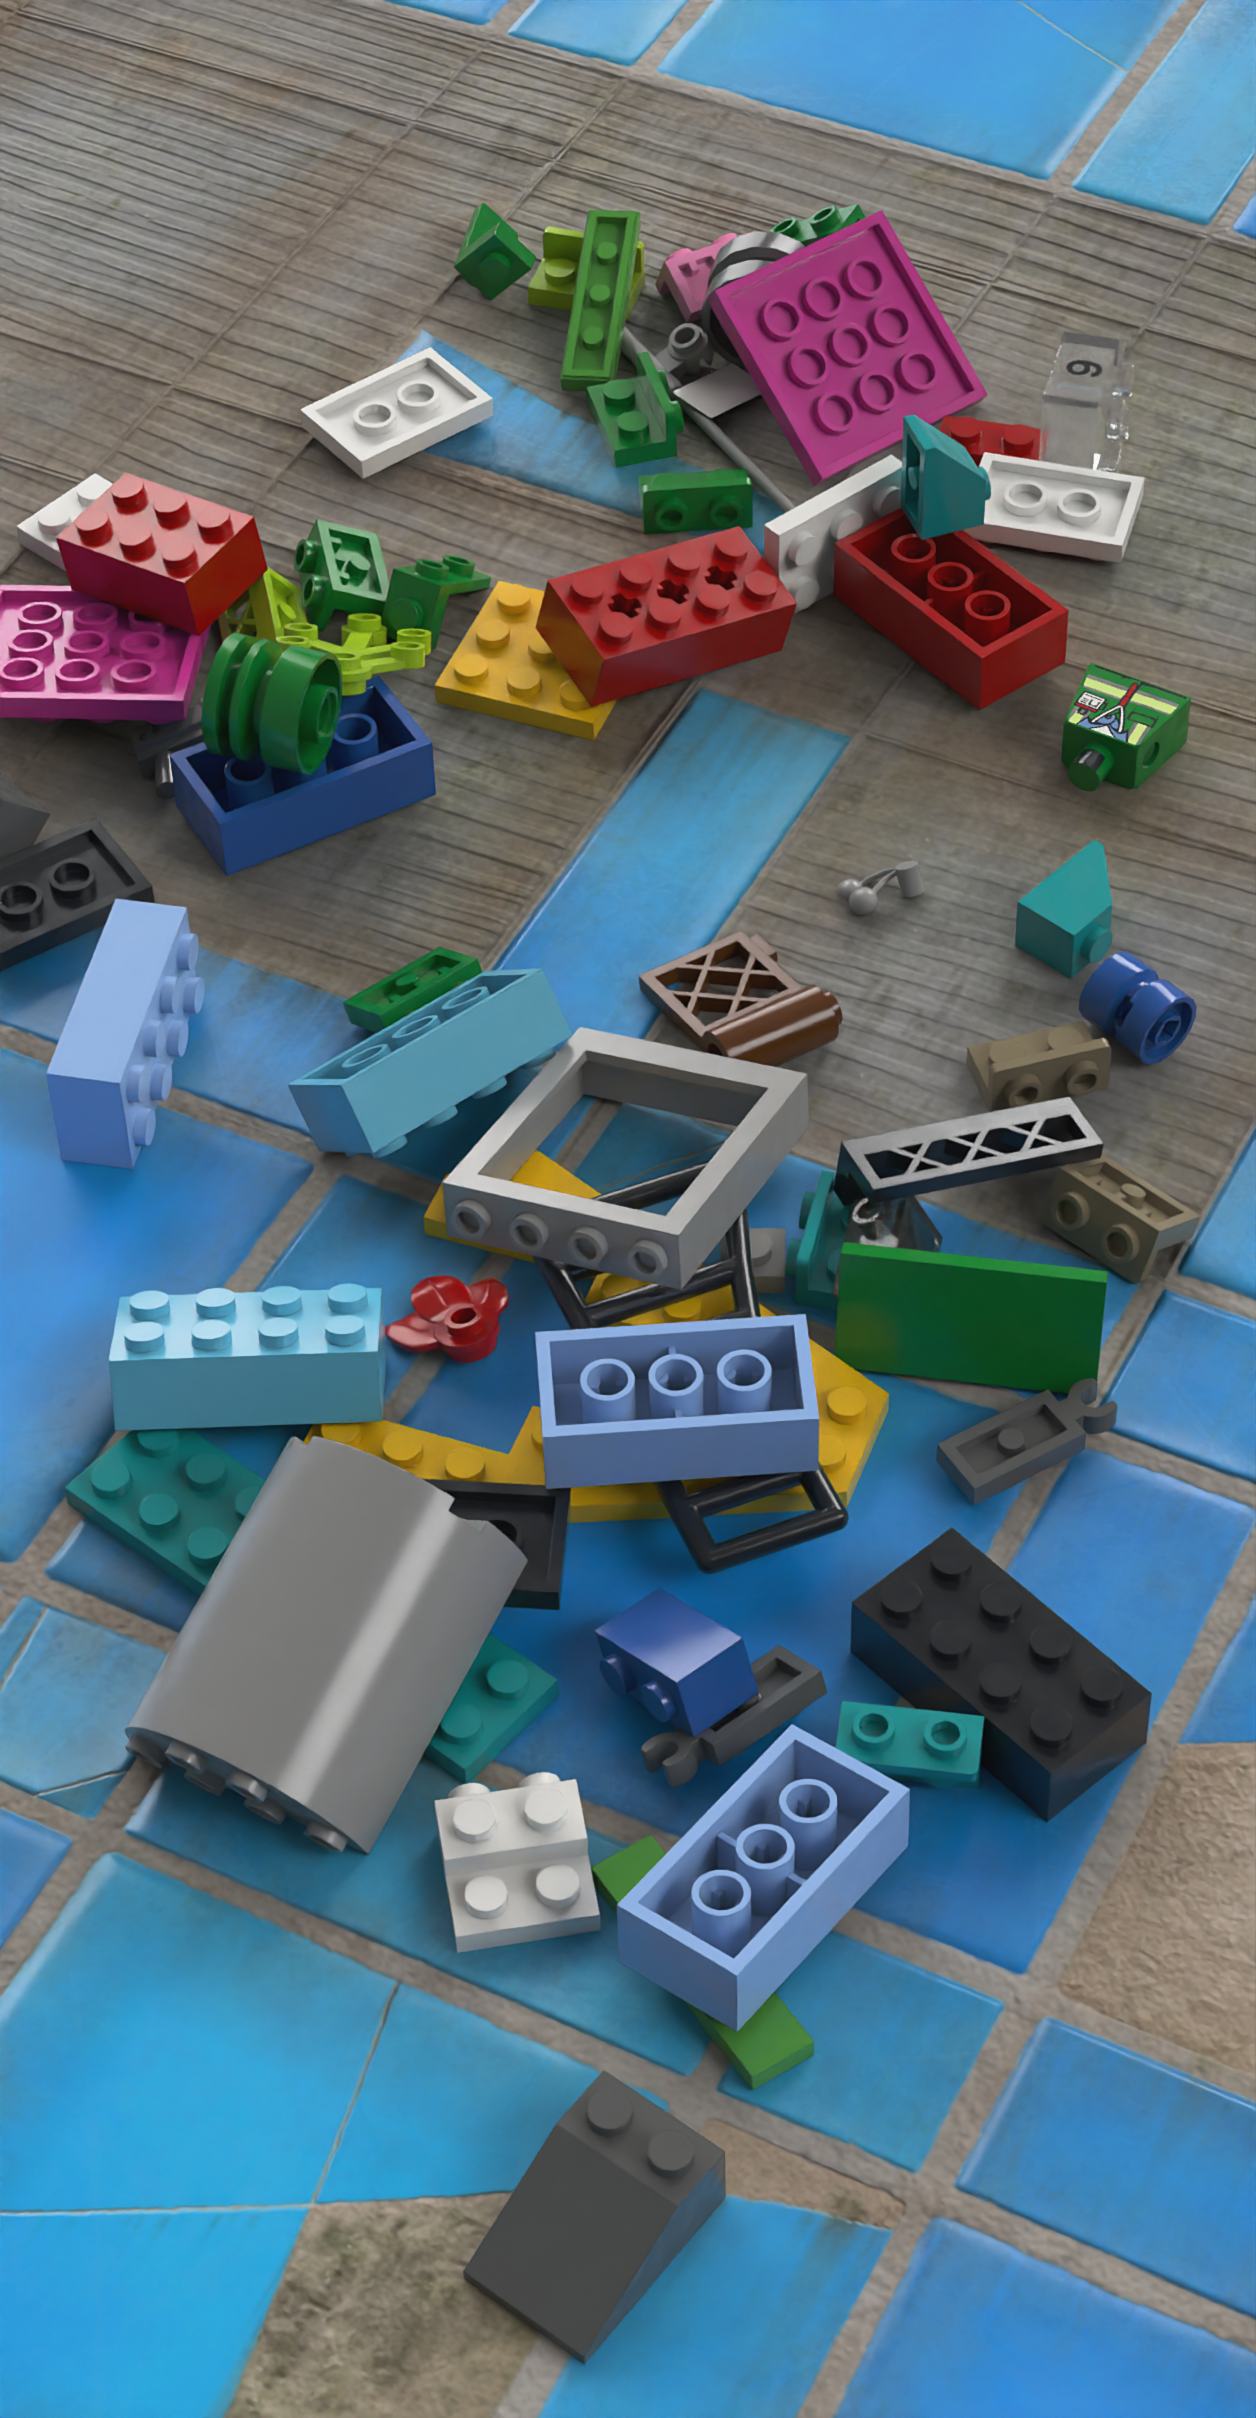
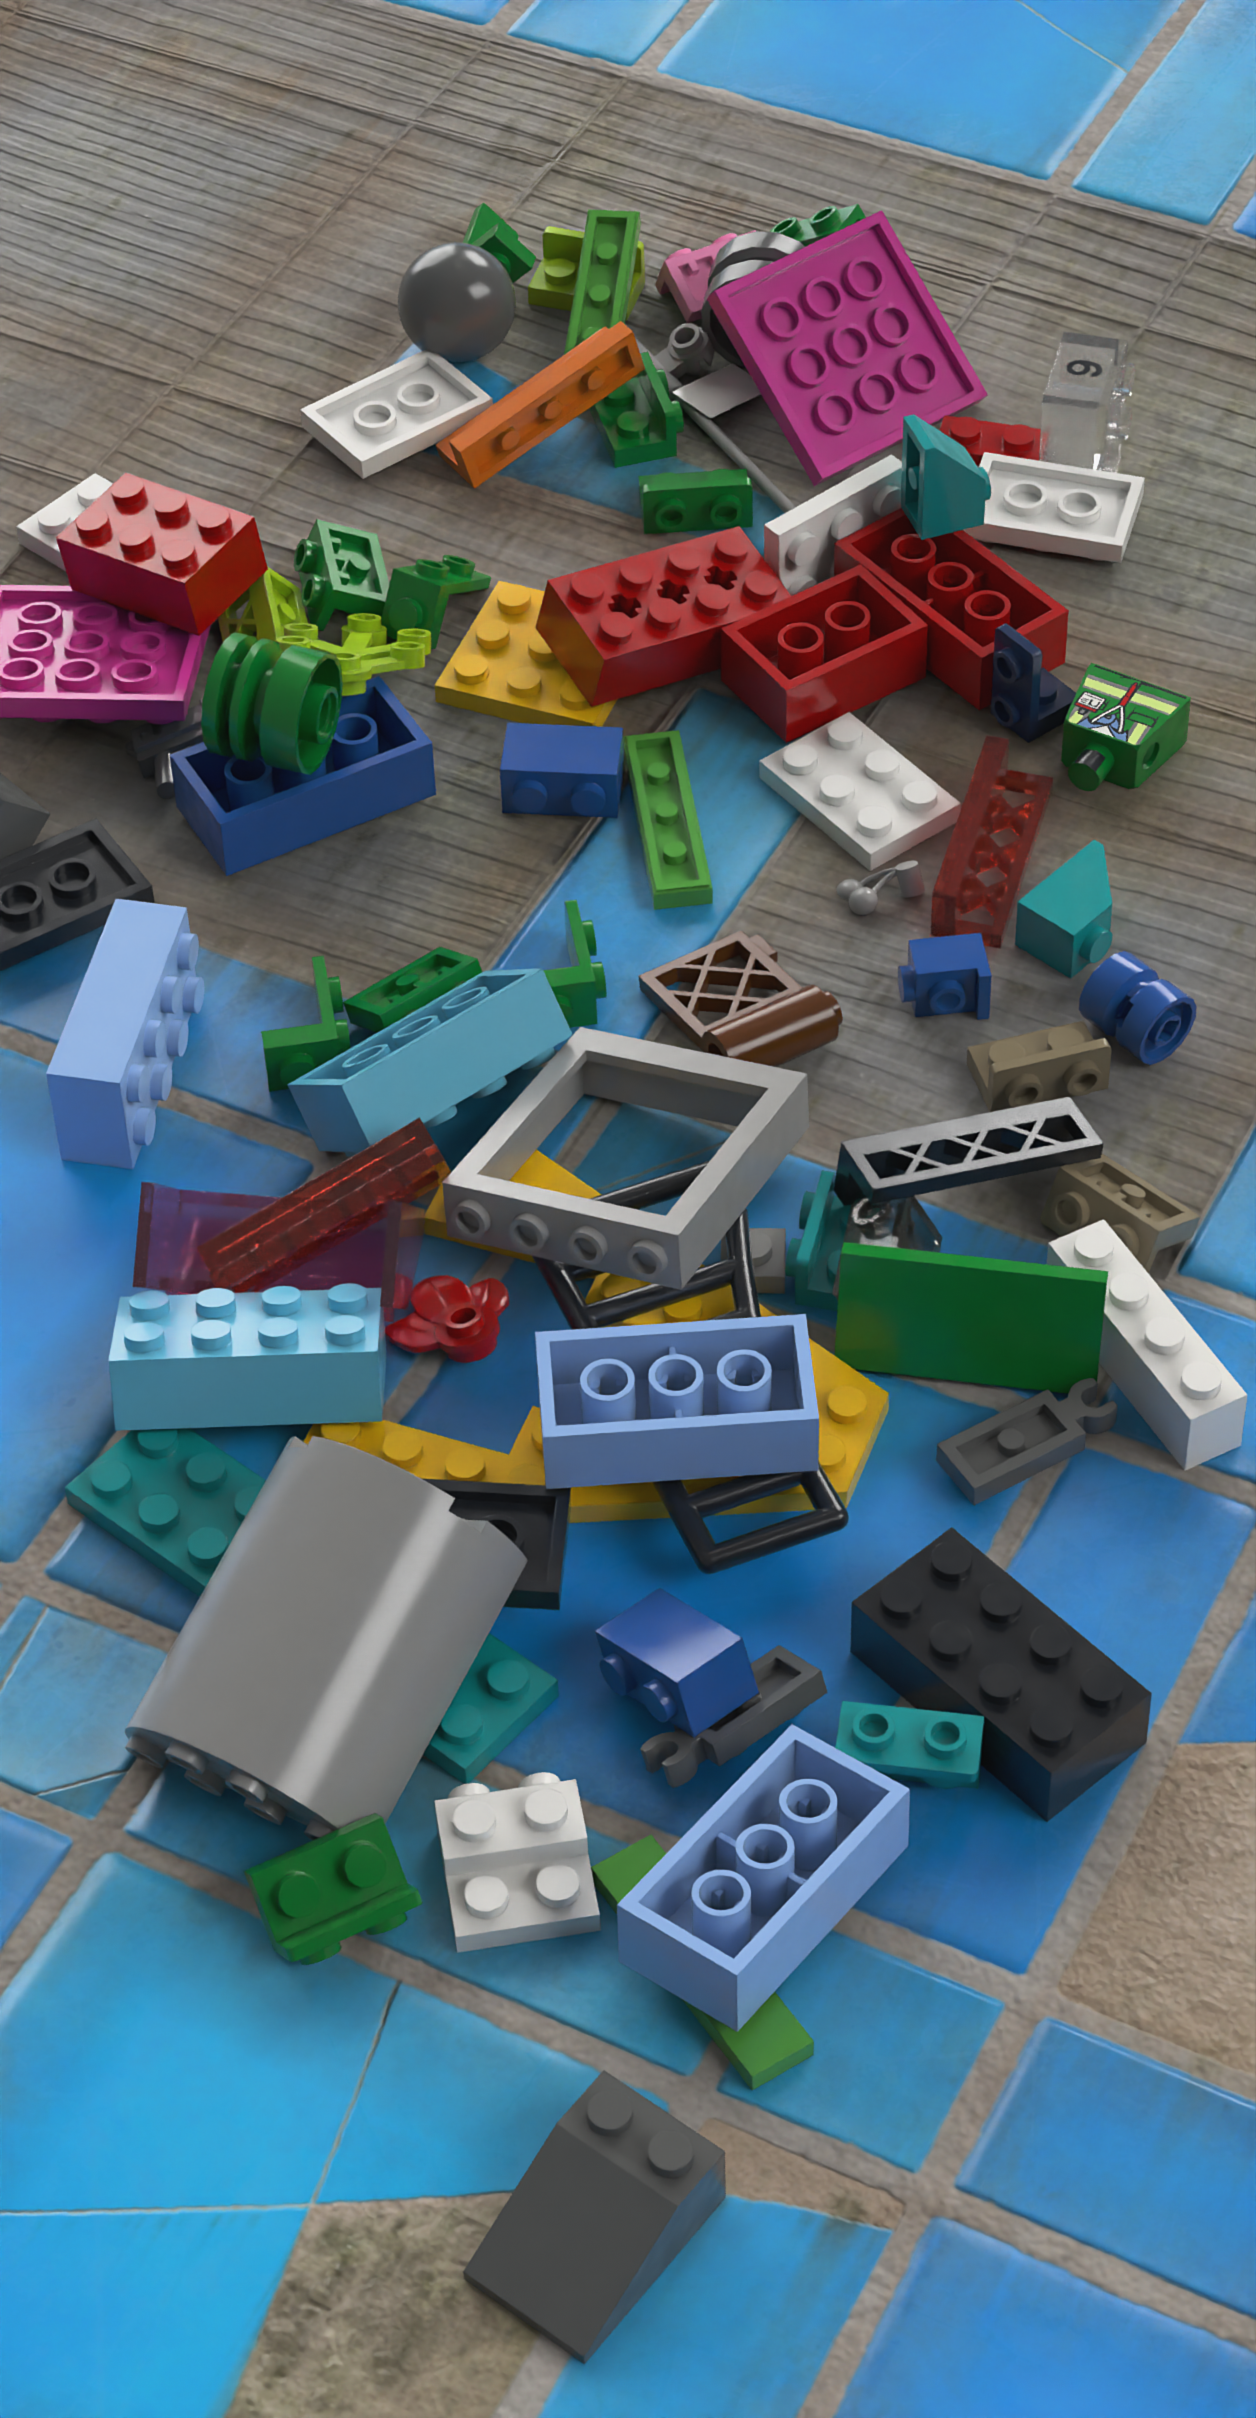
none -> clear pink windscreen [133,1182,426,1322]
none -> clear red fence [196,1117,451,1293]
none -> green bracket [244,1813,423,1965]
none -> green bracket [261,955,351,1092]
none -> dark grey piece [398,242,516,363]
none -> orange fence [435,321,645,489]
none -> blue brick [500,723,624,818]
none -> green bracket [543,899,607,1028]
none -> bright green tile [623,730,713,910]
none -> red brick [721,564,928,743]
none -> white plate [759,712,961,871]
none -> blue brick [898,933,992,1020]
none -> clear red fence [930,735,1053,949]
none -> dark blue bracket [991,623,1076,743]
none -> white brick [1047,1219,1247,1471]

